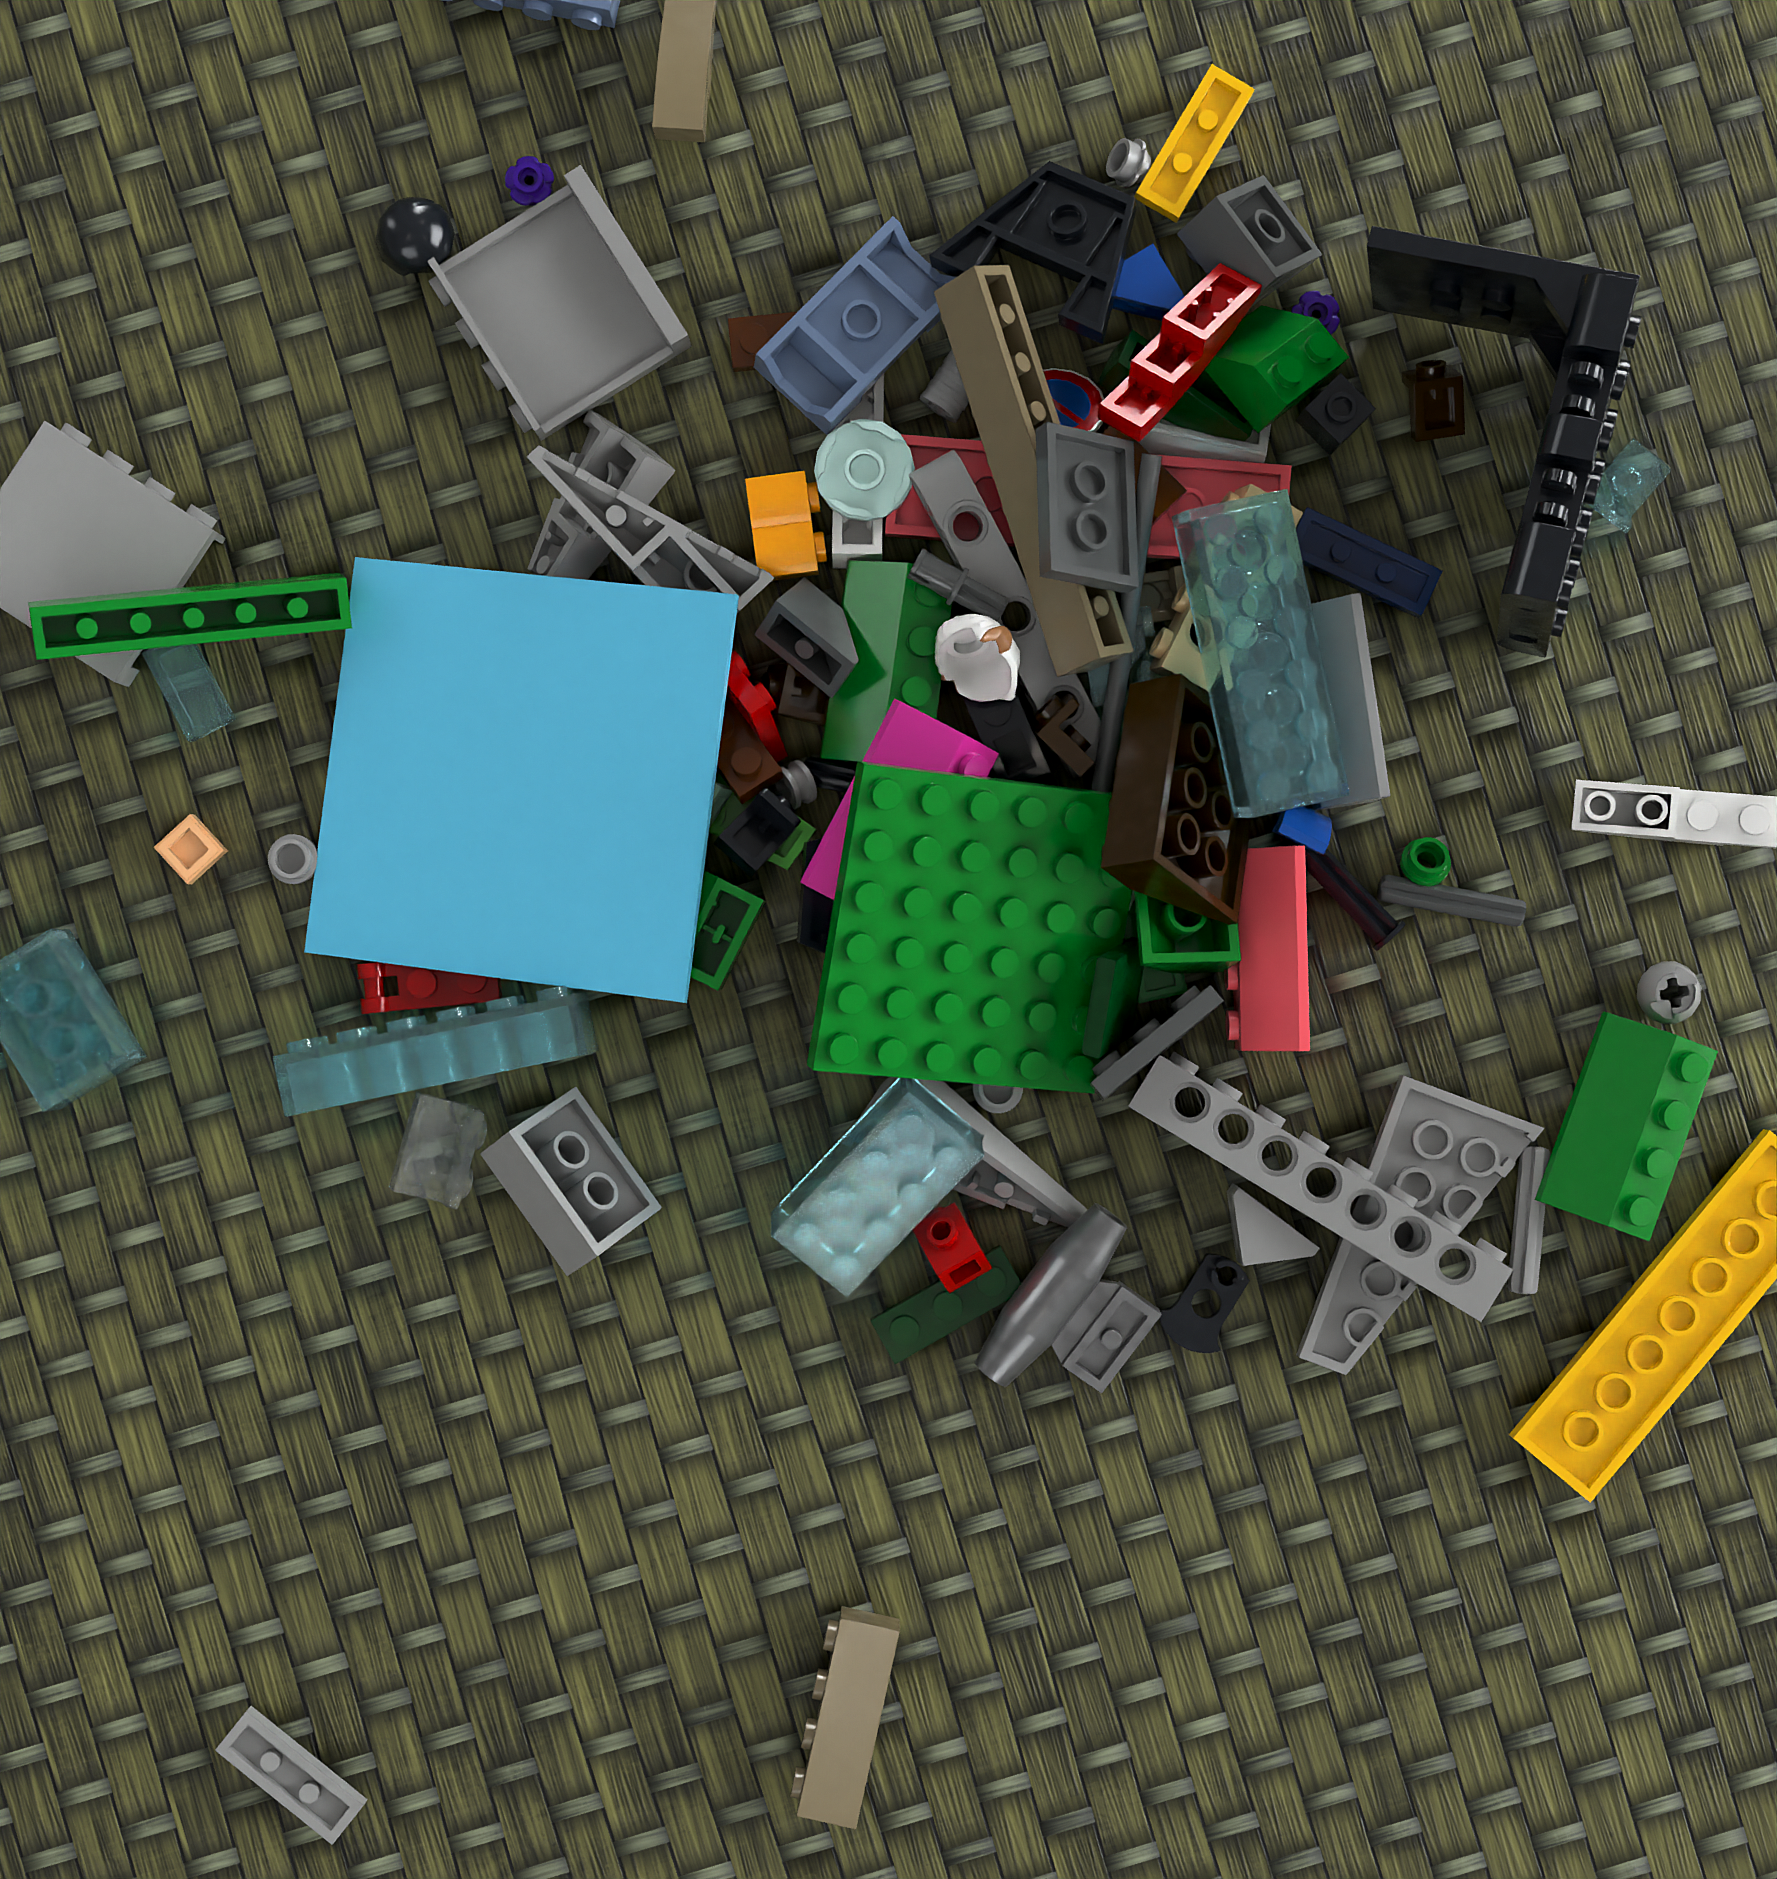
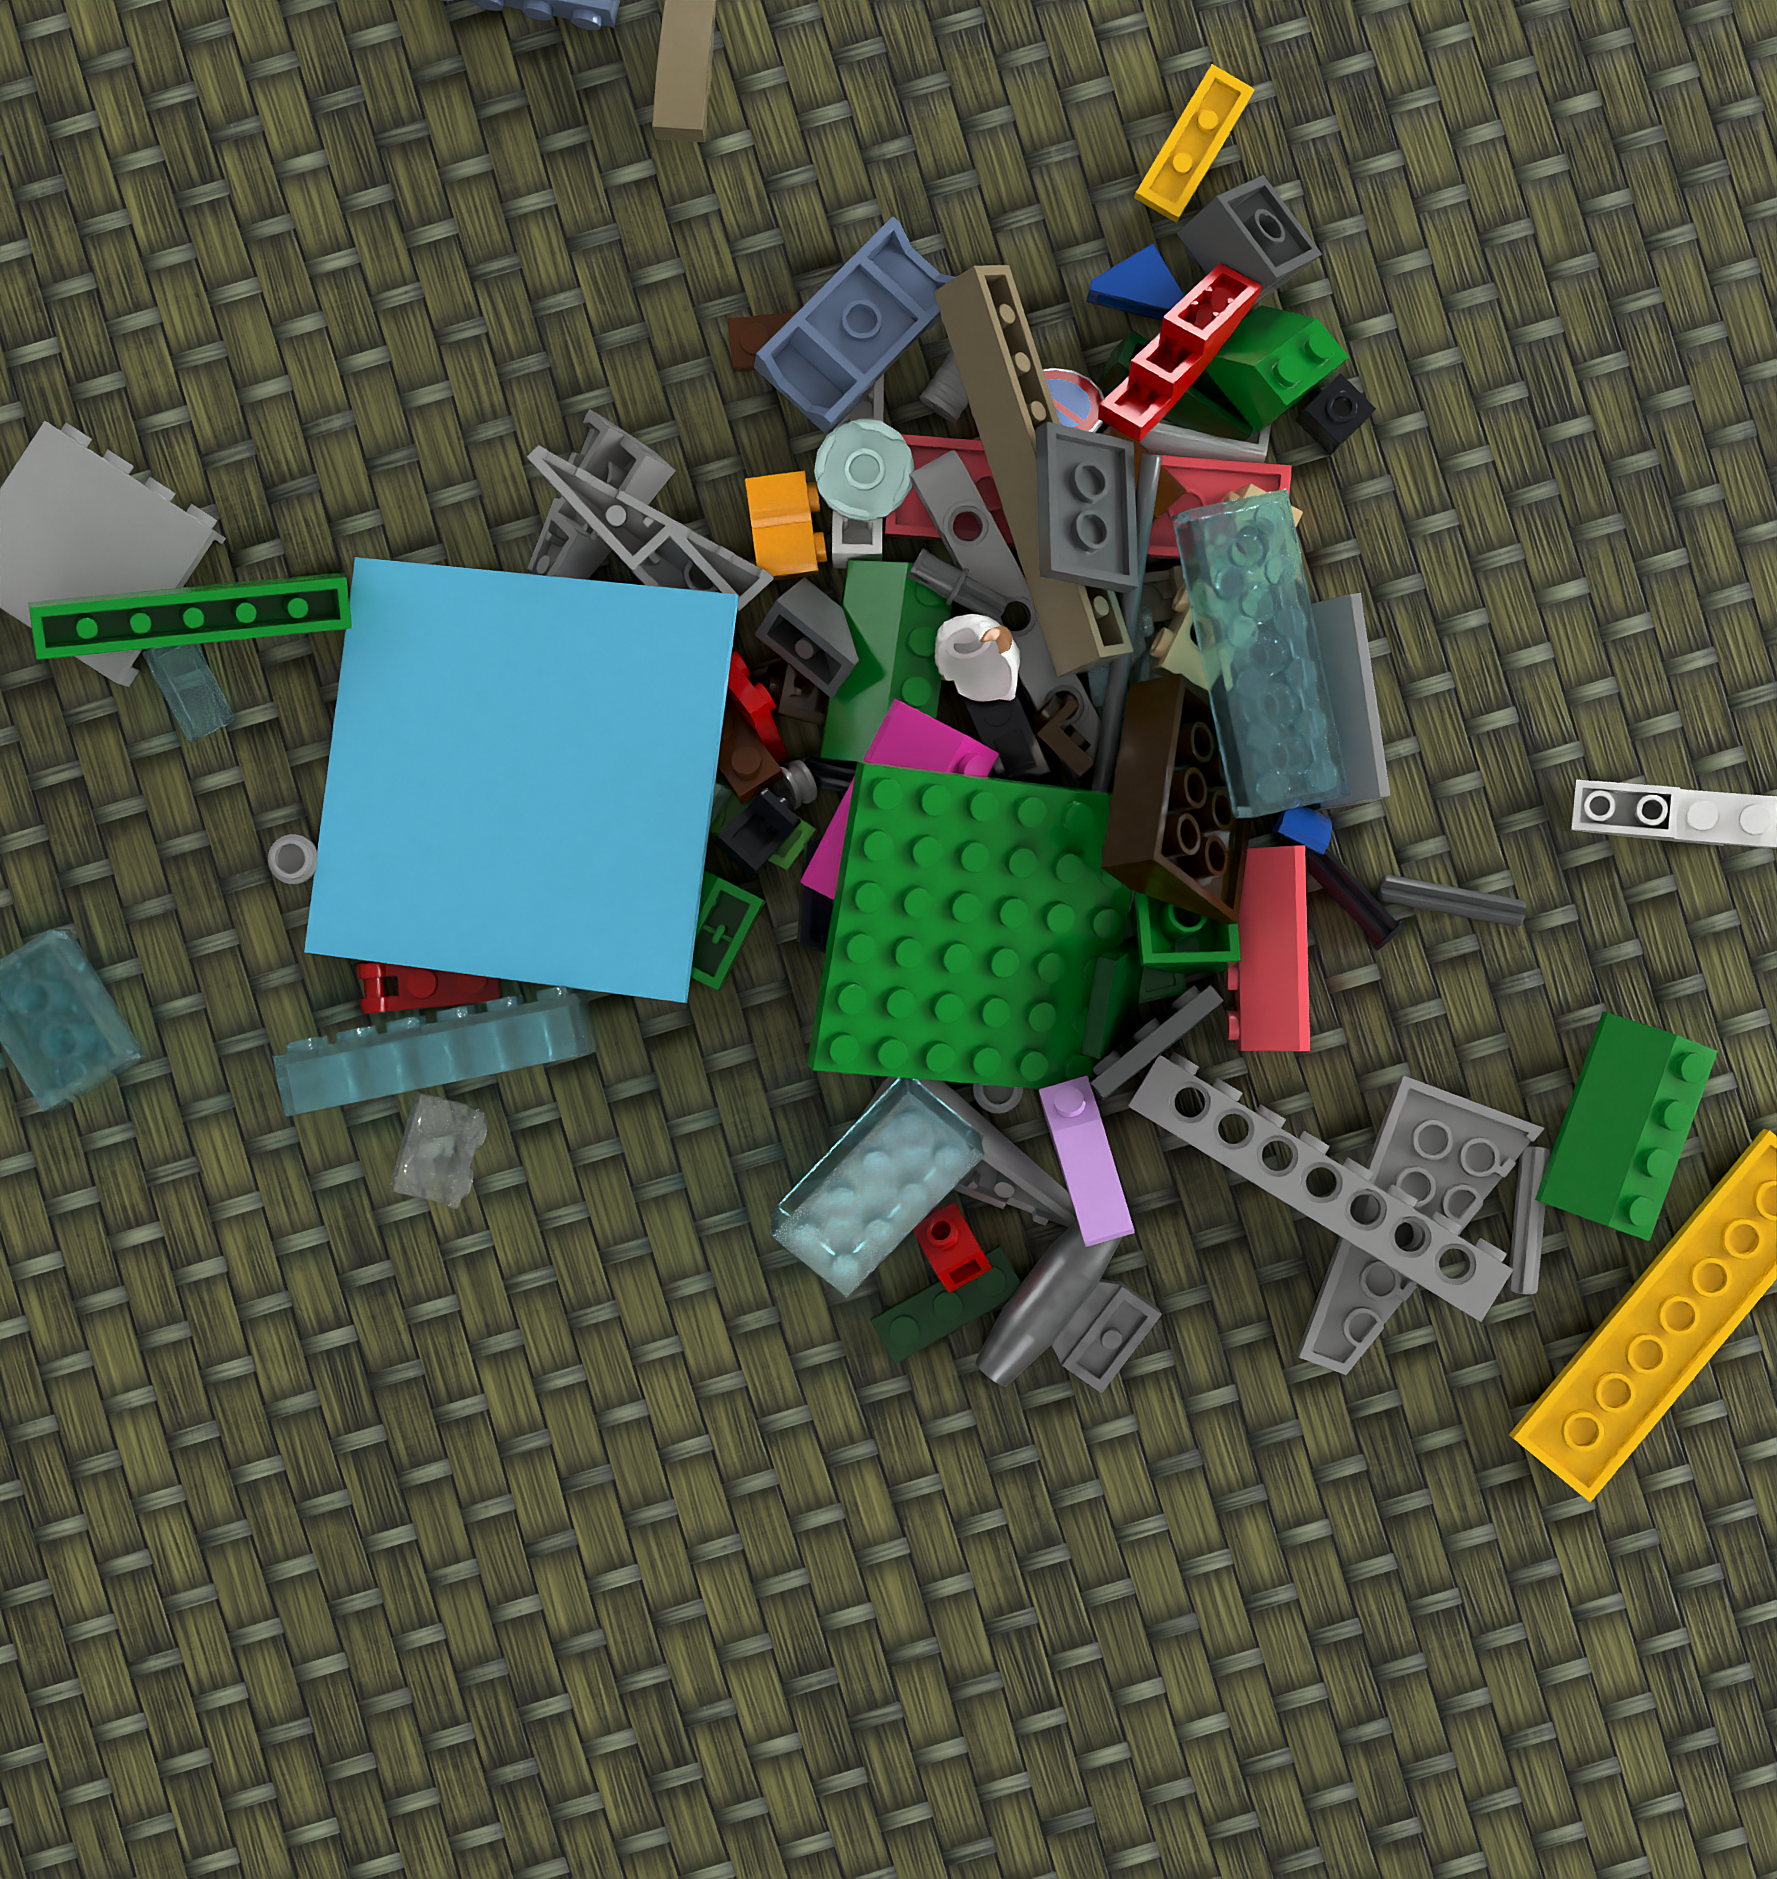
light nougat tile [154,814,228,885] -> none
light grey plate [215,1706,367,1845] -> none
black hair [375,197,455,276] -> none
light grey panel [428,165,691,441] -> none
light grey slope [480,1087,662,1276] -> none
dark purple plate [505,156,554,206] -> none
dark tan brick [790,1606,900,1829] -> none
black wing [929,161,1137,344] -> none
light grey plate [1106,138,1151,188] -> none
black piece [1159,1253,1250,1353] -> none
light grey slope [1227,1183,1320,1266] -> none
dark blue plate [1285,507,1443,618] -> none
dark purple plate [1291,291,1340,335] -> none
black bracket [1367,226,1642,658] -> none
green plate [1400,837,1451,886] -> none
dark brown bracket [1402,360,1465,442] -> none
clear light blue bracket [1588,438,1671,534] -> none
light grey piece [1636,961,1702,1024] -> none
none -> lavender slope [1039,1076,1135,1247]

